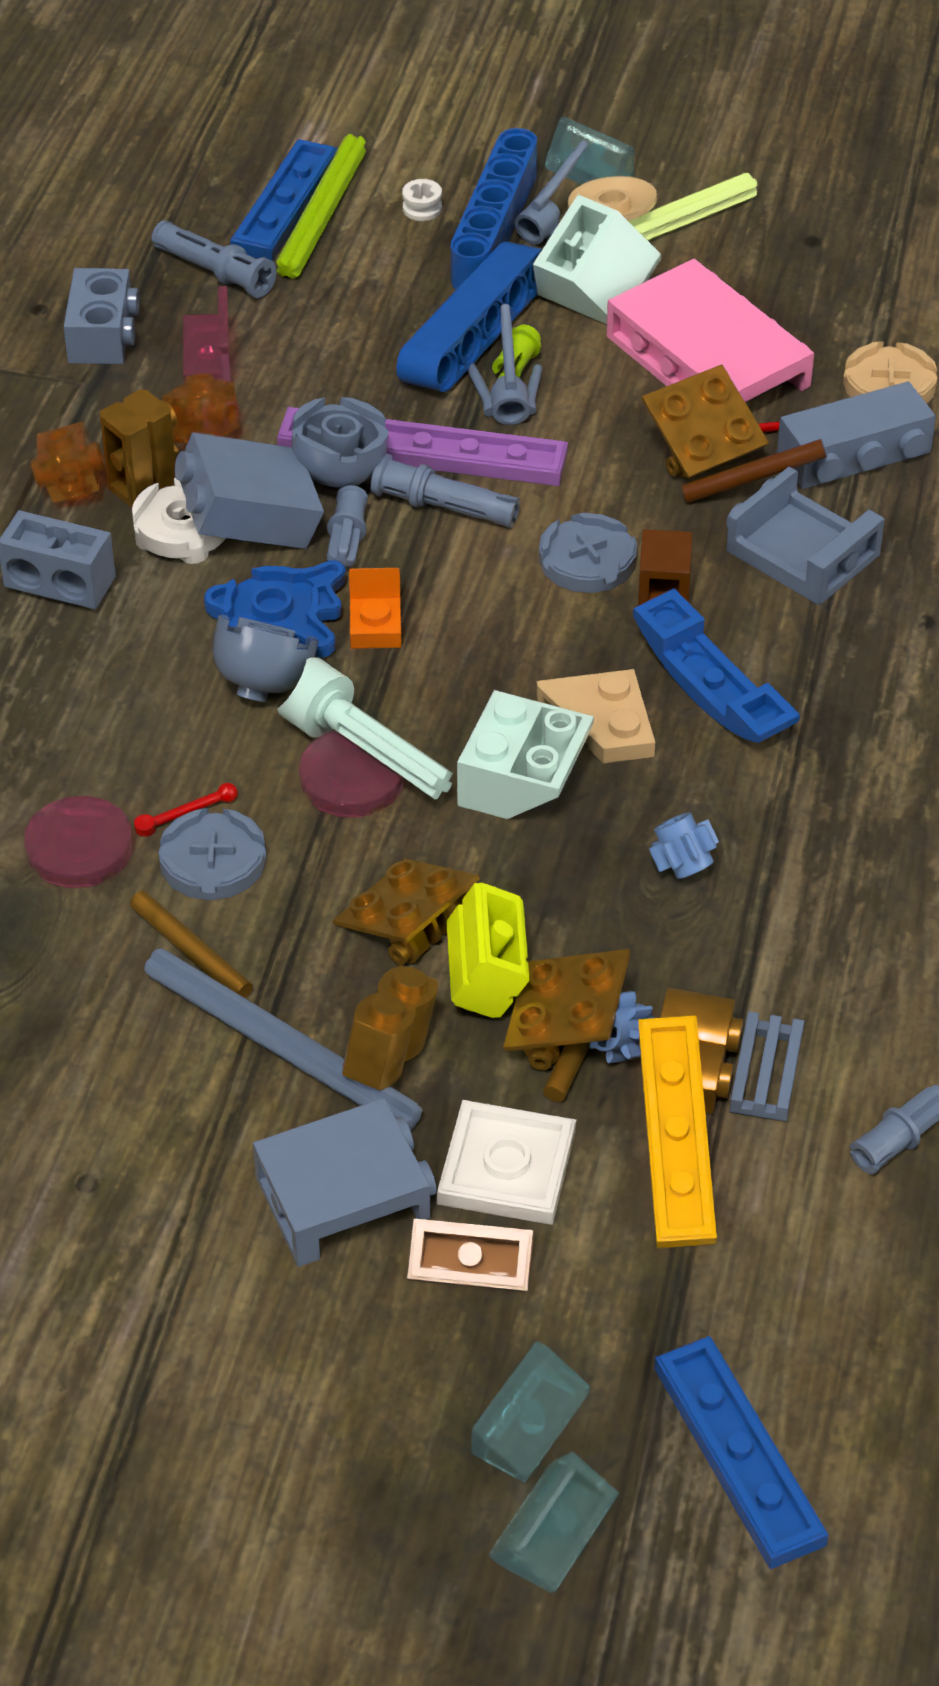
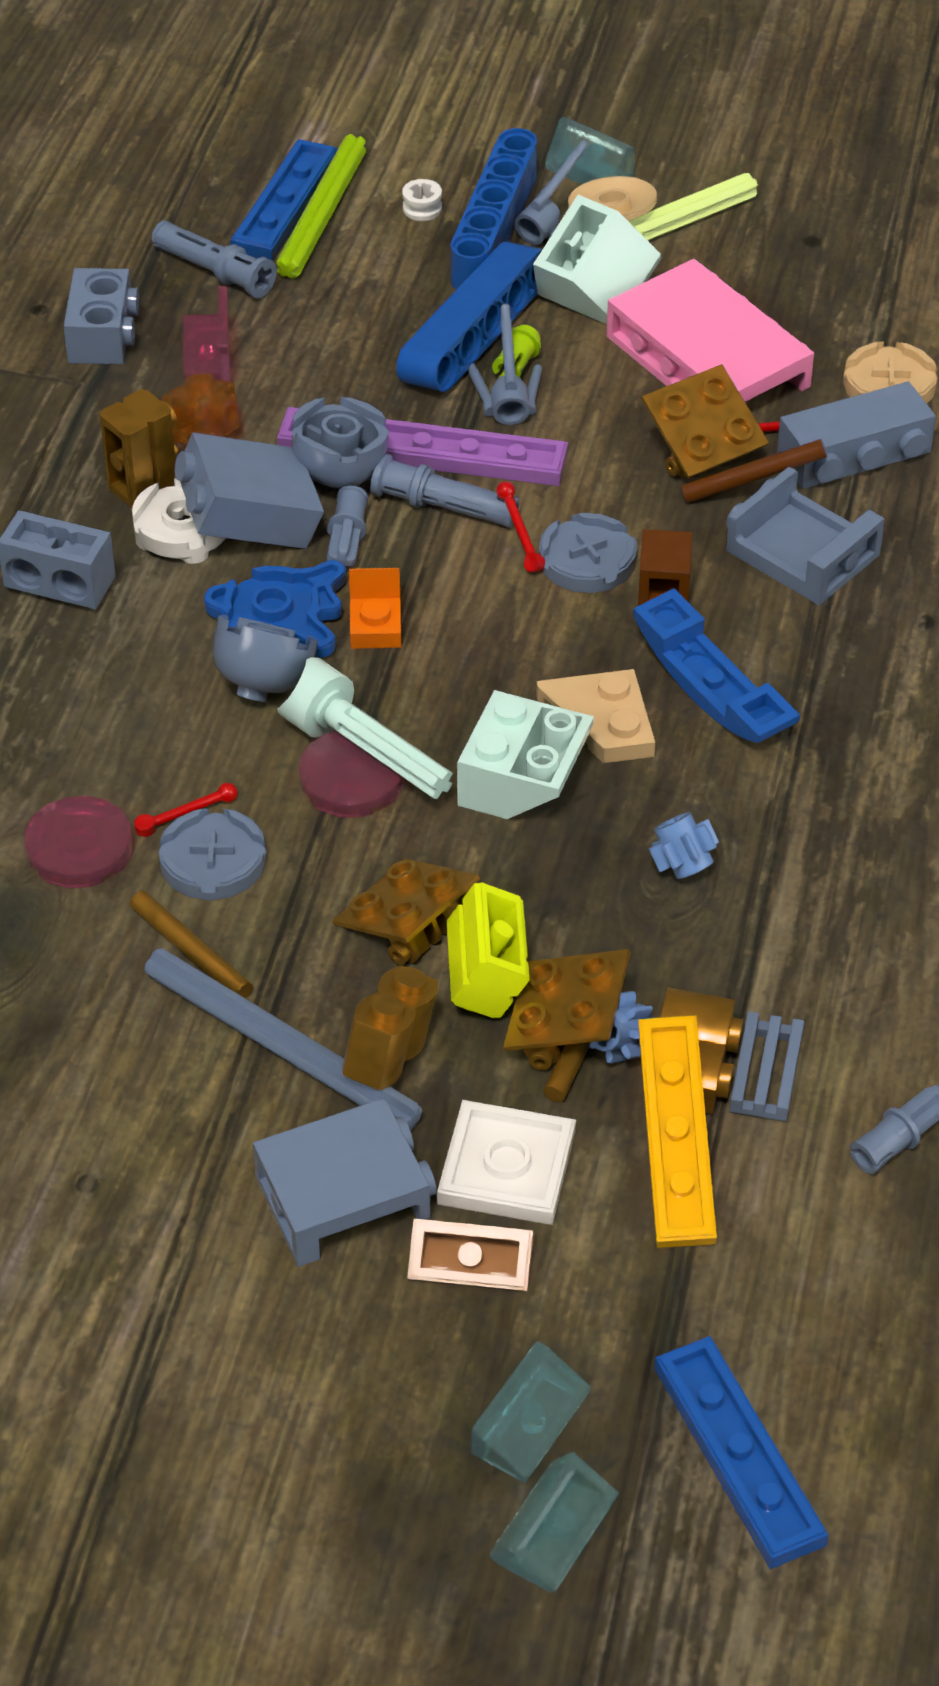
clear orange brick [31,421,105,503] -> none
none -> red hinge [496,481,545,573]

